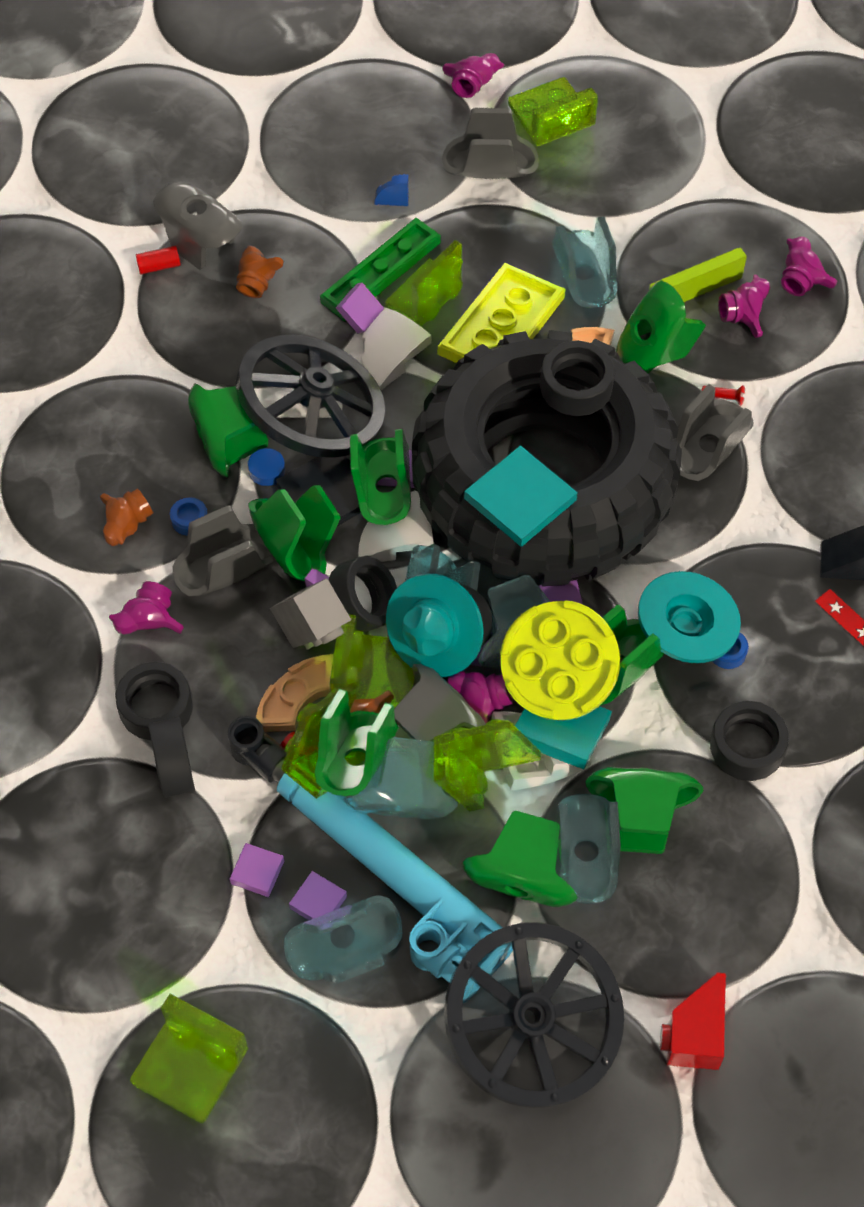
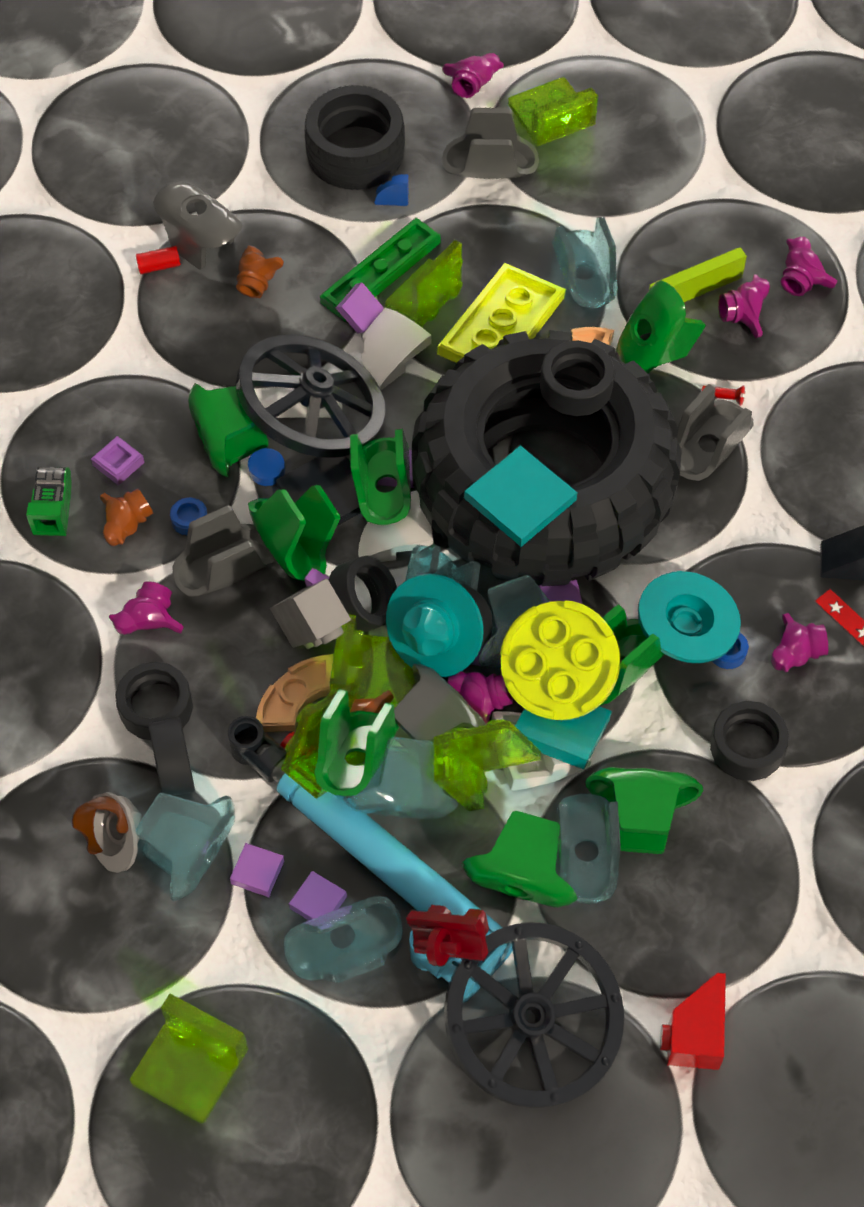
none -> green leg [26,467,72,536]
none -> light grey piece [72,792,144,873]
none -> medium lavender tile [91,436,144,486]
none -> clear light blue piece [136,793,235,901]
none -> black tyre [304,85,405,190]
none -> dark red hips [406,905,489,966]
none -> magenta animal [771,613,828,673]

